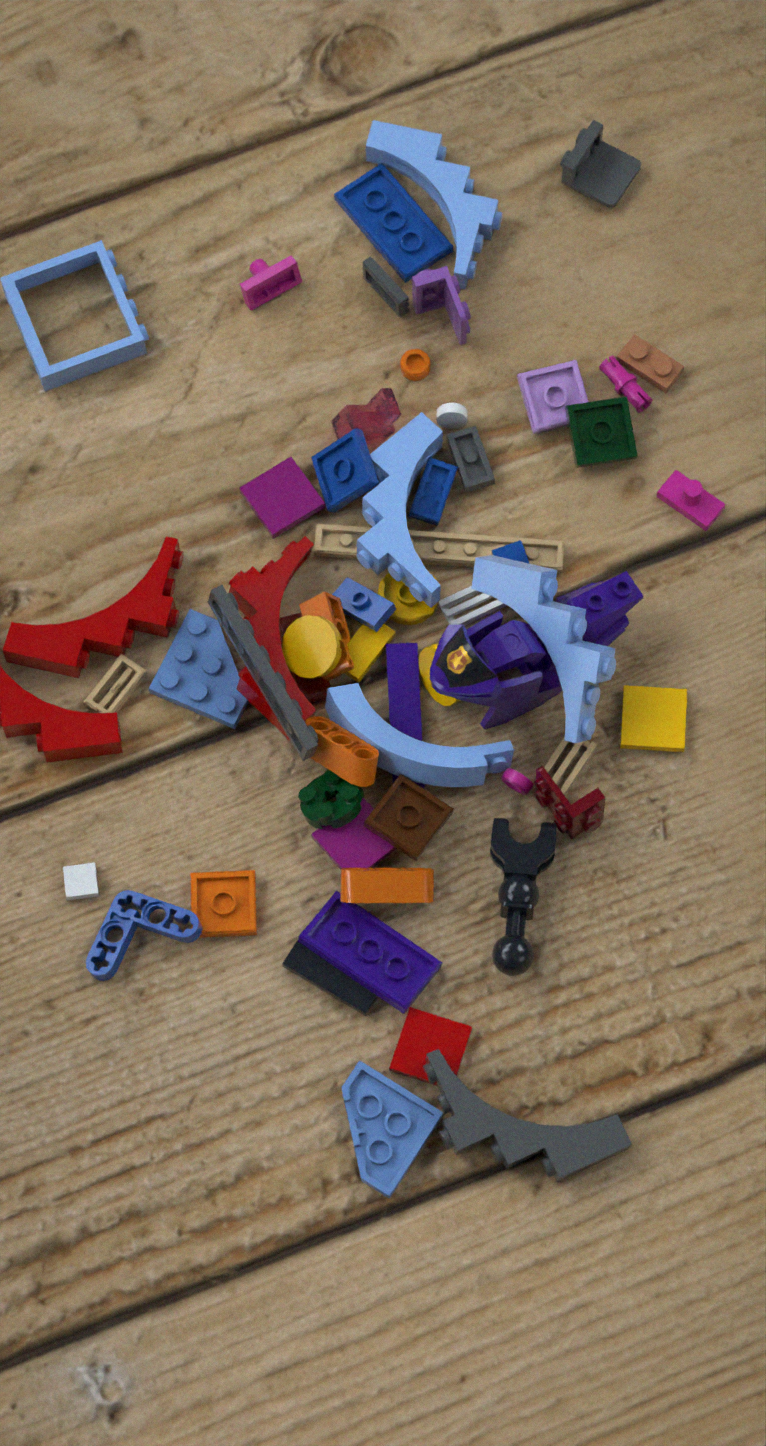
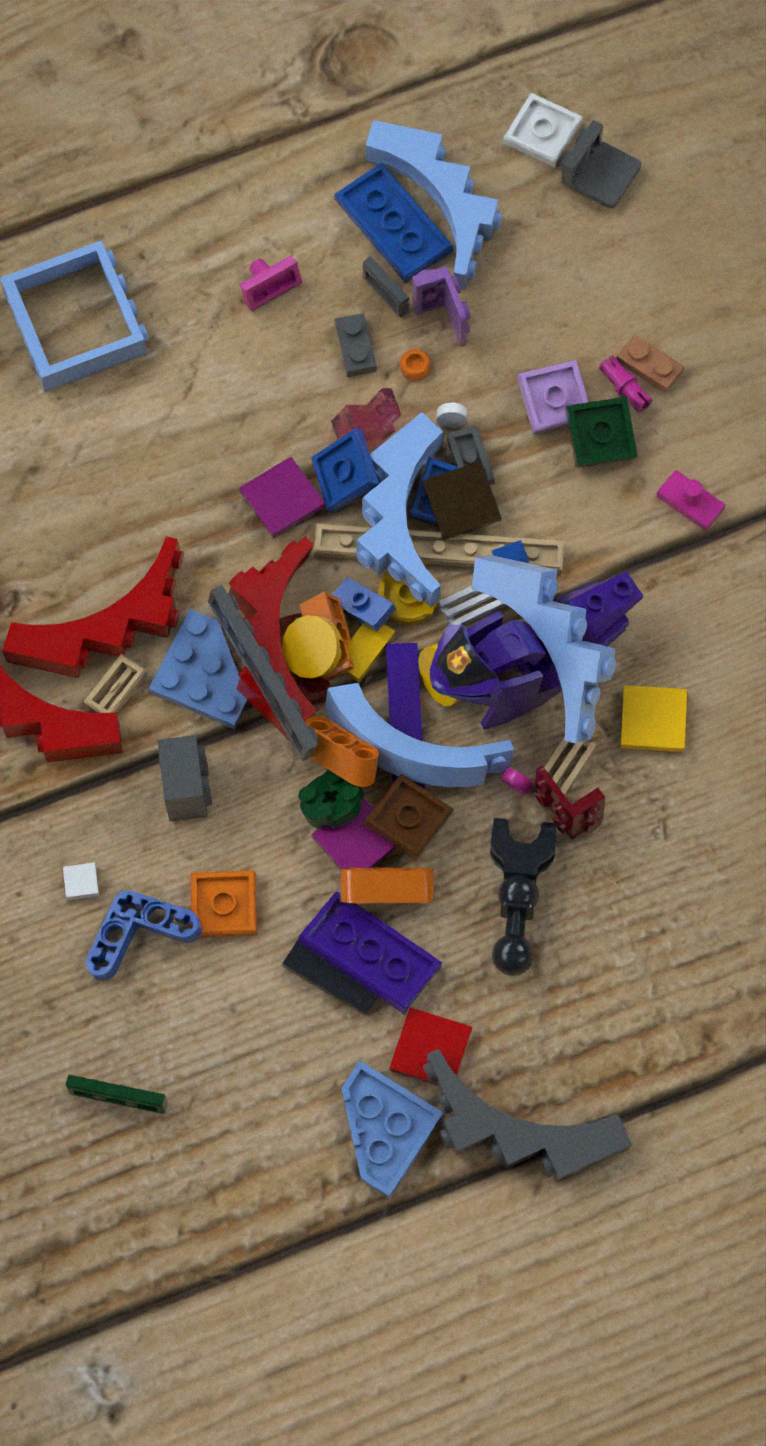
none -> dark green tile [65,1074,168,1114]
none -> dark grey brick [157,735,213,821]
none -> dark grey plate [335,313,377,377]
none -> dark brown tile [422,461,502,540]
none -> white tile [503,93,583,168]

